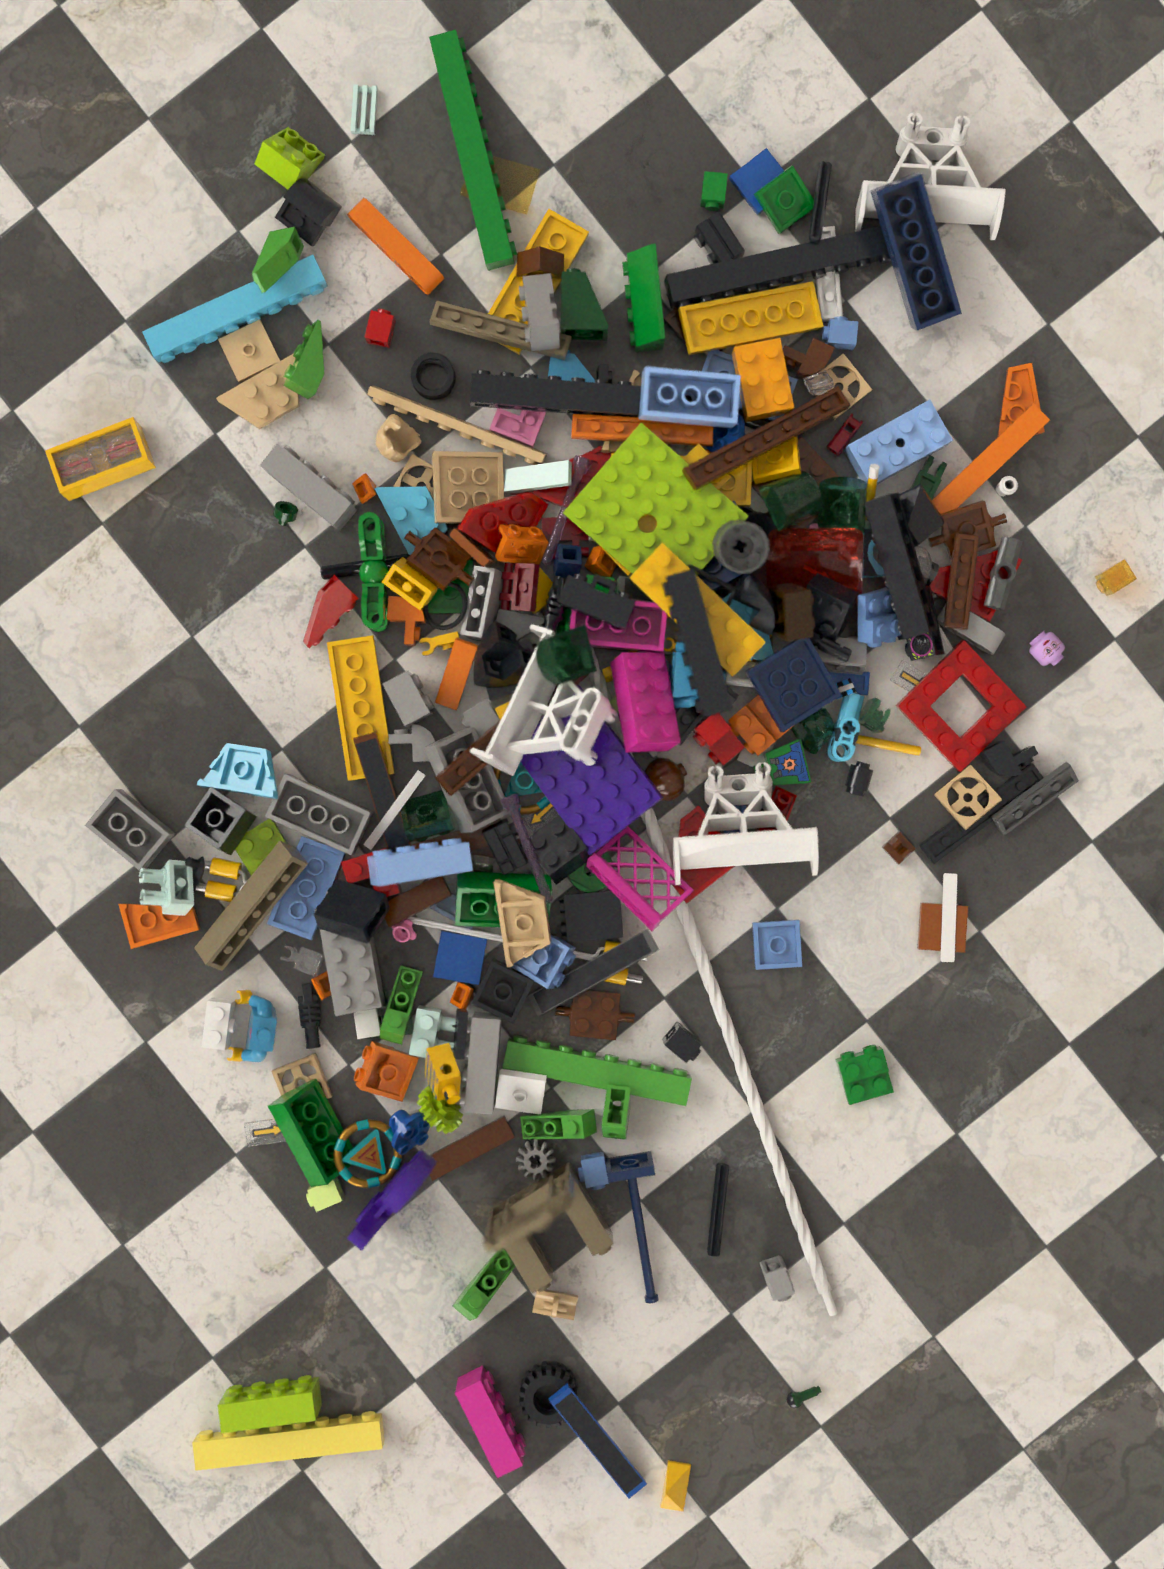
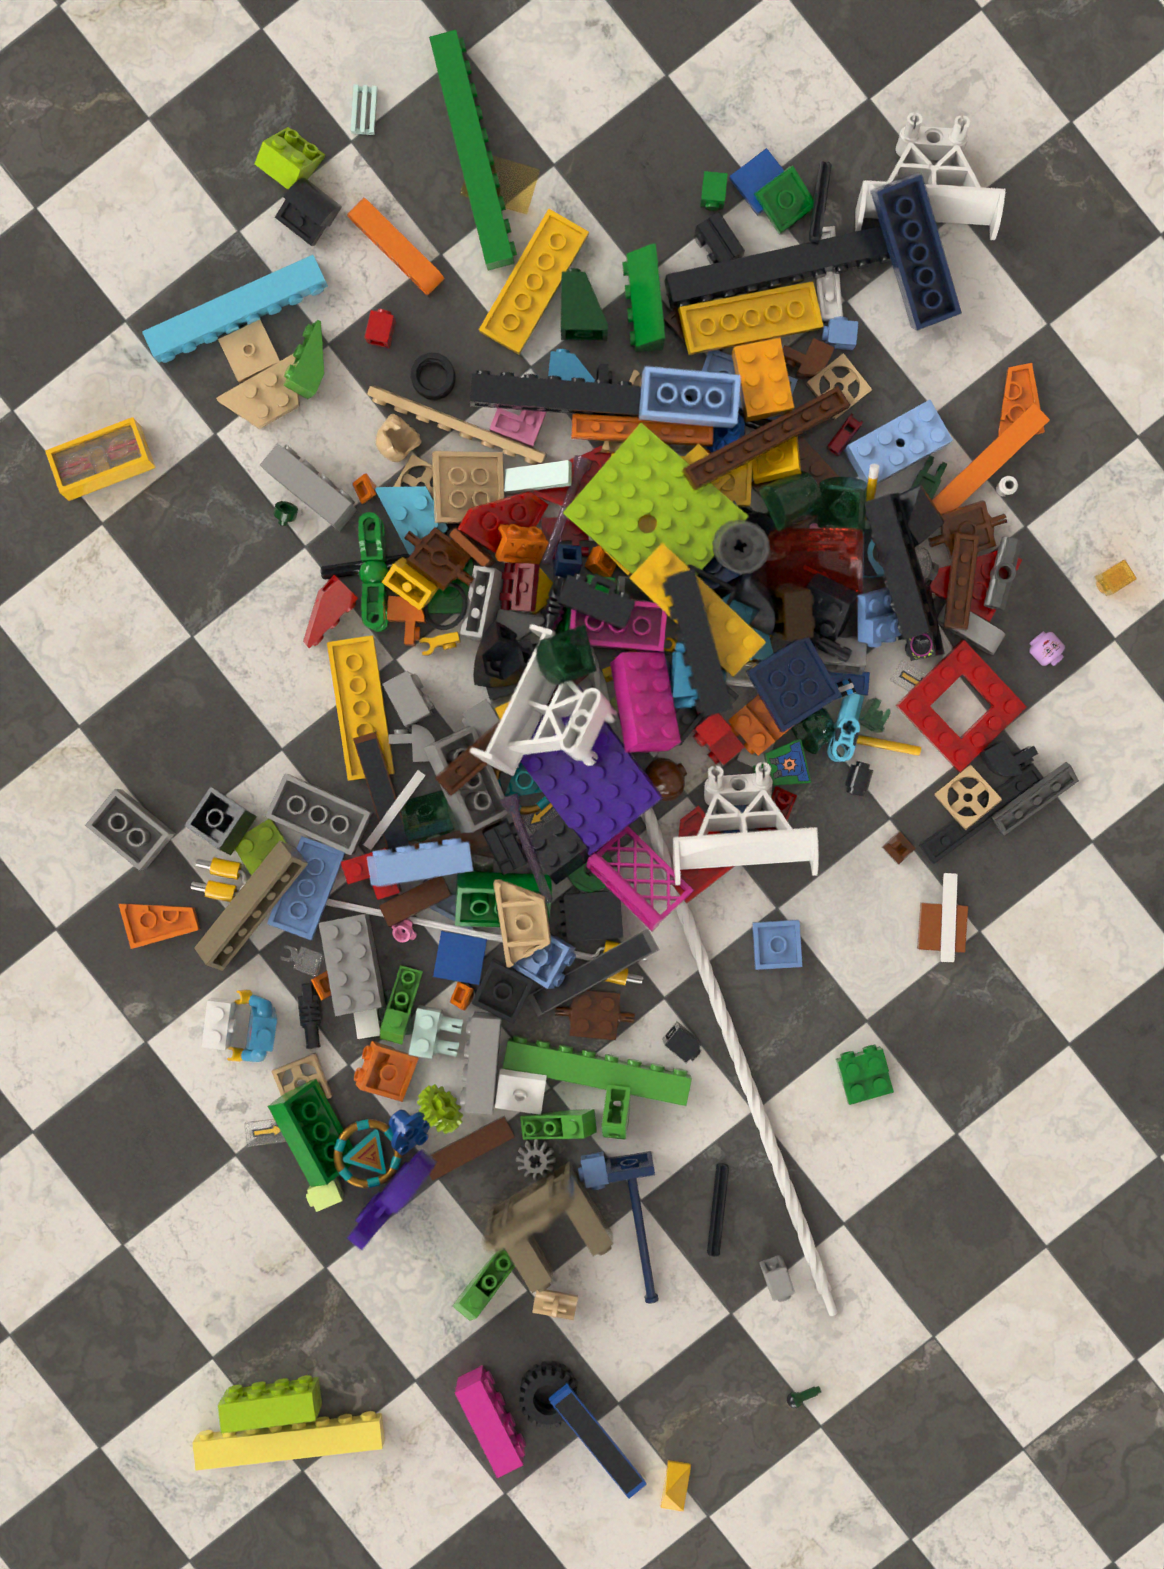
light aqua brick [139,860,194,916] -> none
black bar [185,856,205,893] -> none
medium azure wing [197,743,278,799] -> none
bright green slope [252,227,304,293] -> none
black brick [314,879,390,944] -> none
yellow torso [425,1043,461,1104] -> none
dark tan tile [430,301,572,360] -> none
orange tile [435,637,479,711] -> none
black tile [453,1008,468,1060] -> none
reddish brown slope [517,246,564,279] -> none
light grey wedge [519,273,559,351] -> none
clear plate [803,370,834,395] -> none

